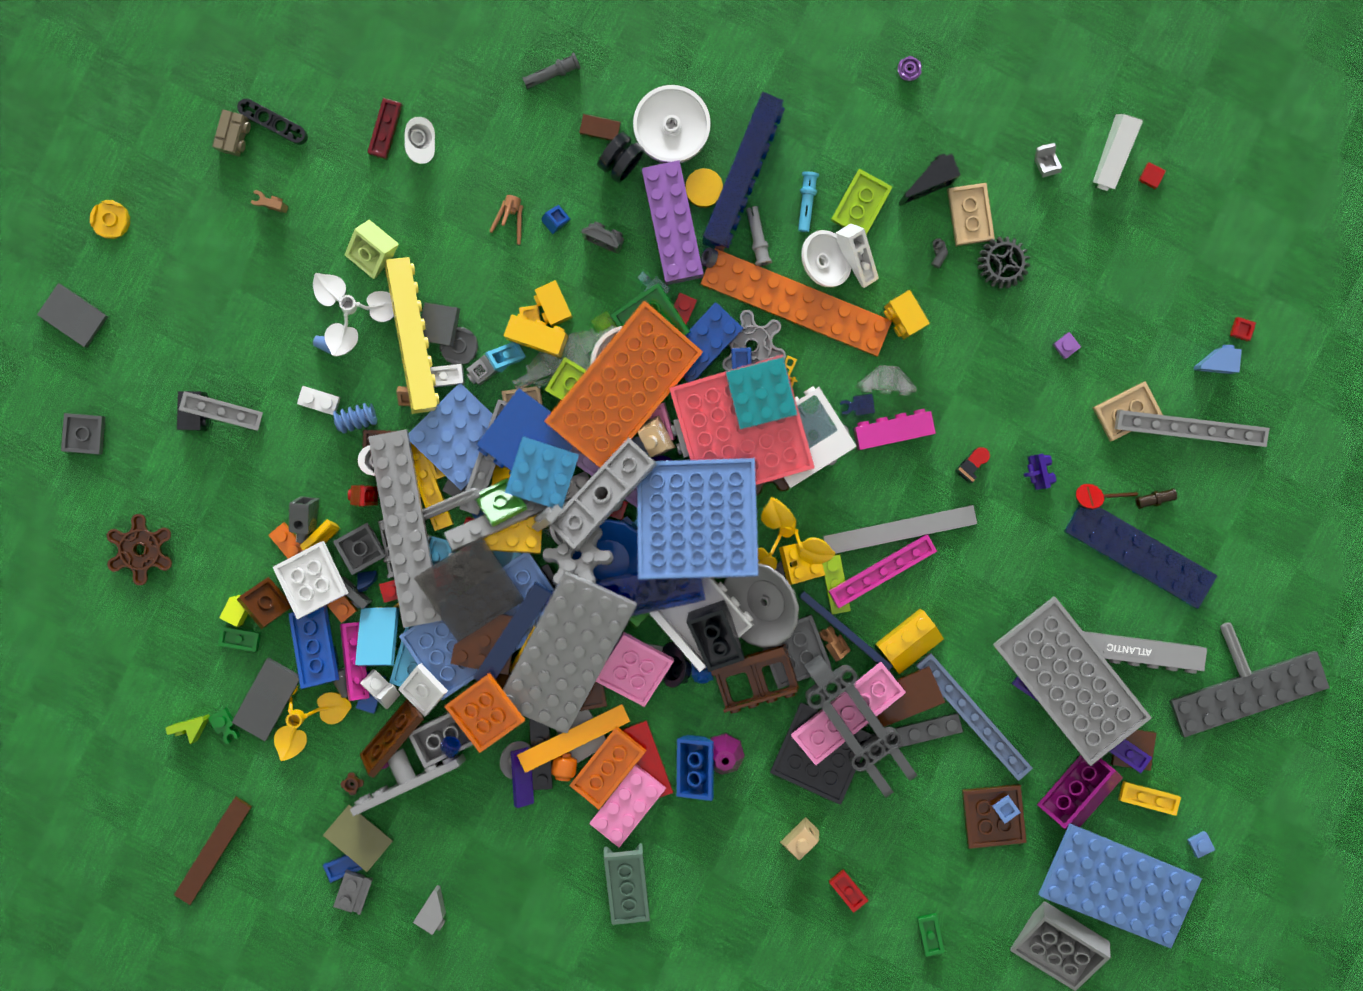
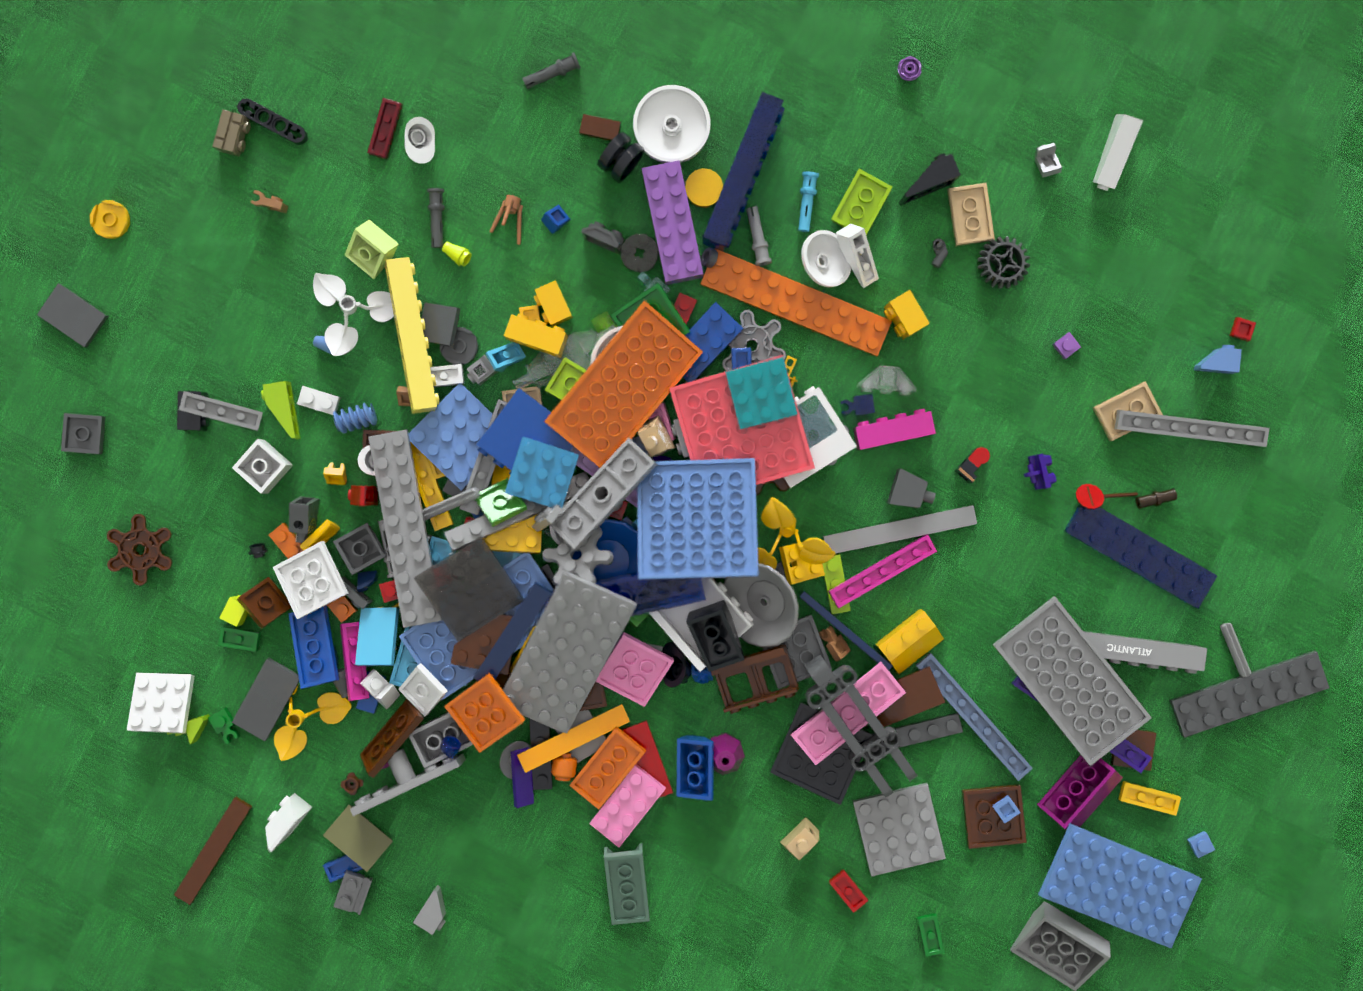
red tile [1138,162,1166,189] -> none
none -> white plate [127,673,195,733]
none -> white brick [232,439,293,494]
none -> black plate [248,543,268,558]
none -> lime slope [261,381,301,439]
none -> white slope [265,793,312,852]
none -> yellow tile [323,463,347,485]
none -> dark grey pin [427,188,445,248]
none -> neon yellow cone [442,242,472,266]
none -> clear smoke plate [621,234,659,273]
none -> light grey plate [852,783,946,877]
none -> dark grey torso [887,469,936,508]

